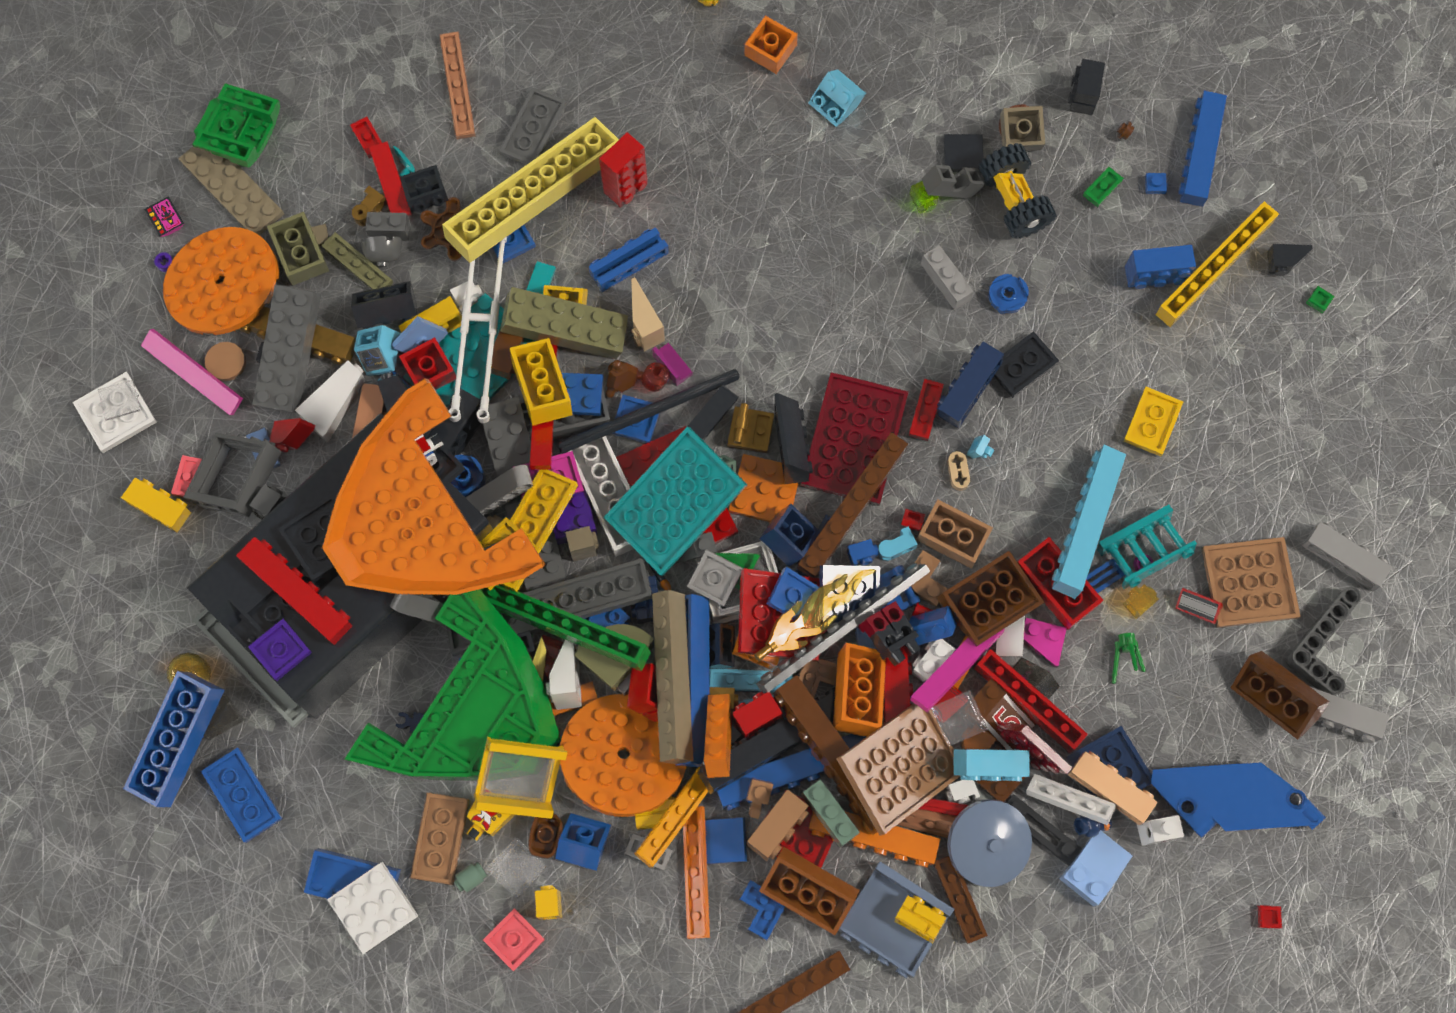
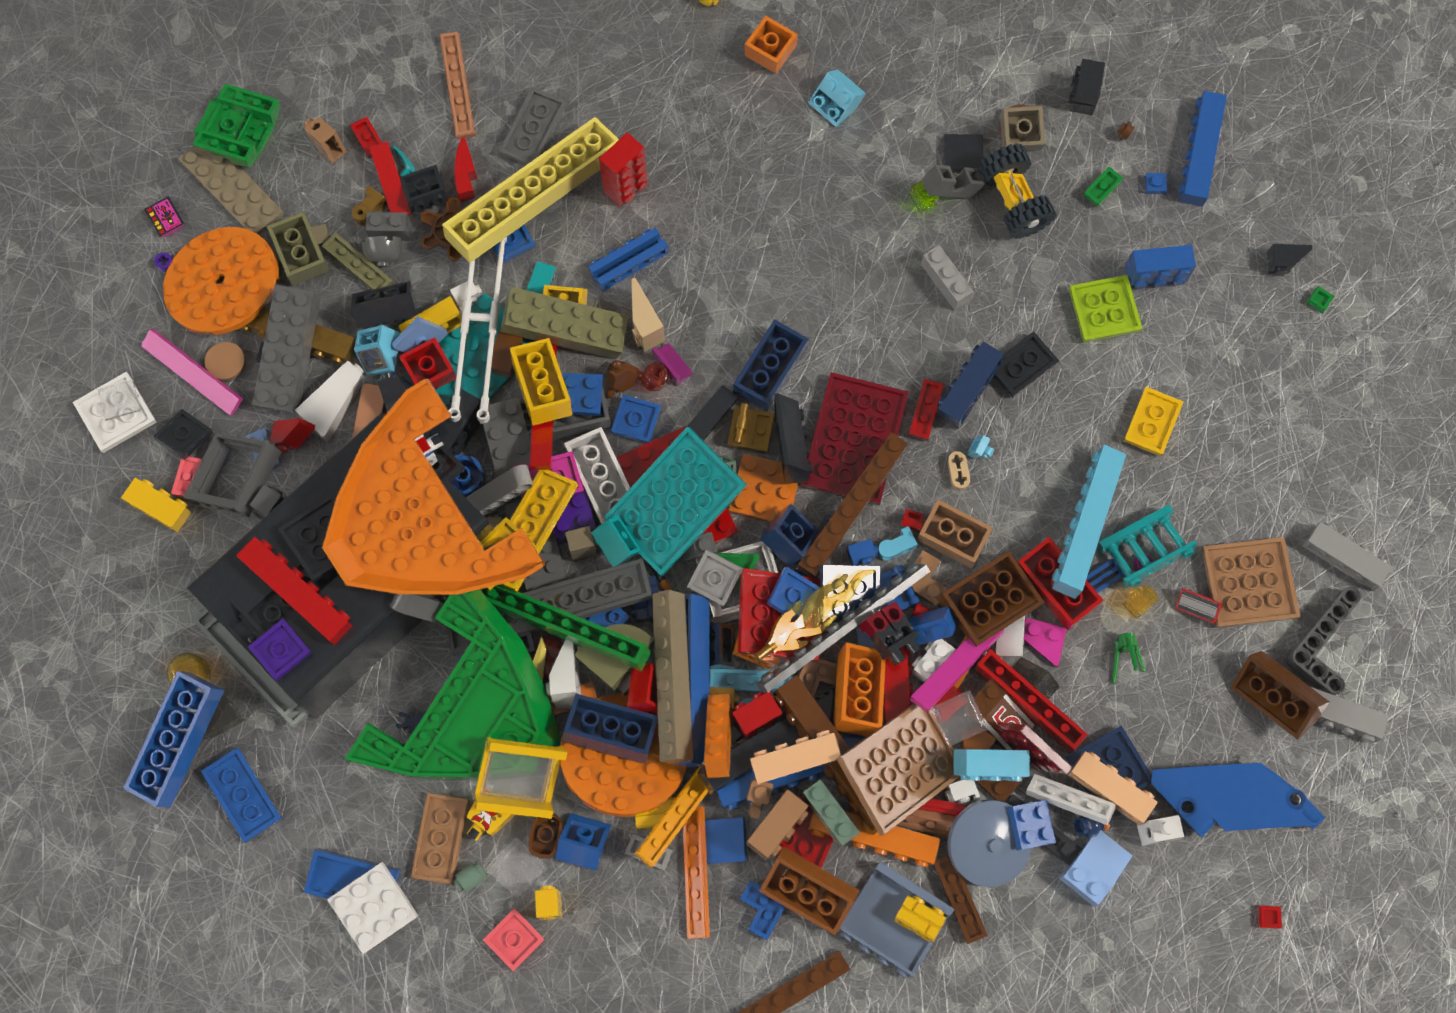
black axle [558,369,740,454] -> none
blue plate [988,274,1029,314] -> none
yellow brick [1155,201,1279,327] -> none
none -> black tile [153,409,213,460]
none -> medium nougat torso [303,117,347,164]
none -> red slope [454,137,478,202]
none -> dark blue brick [563,694,658,764]
none -> teal brick [591,515,641,568]
none -> dark blue brick [733,319,809,412]
none -> light nougat brick [750,730,841,784]
none -> plate [1008,800,1056,850]
none -> lime plate [1069,275,1143,343]

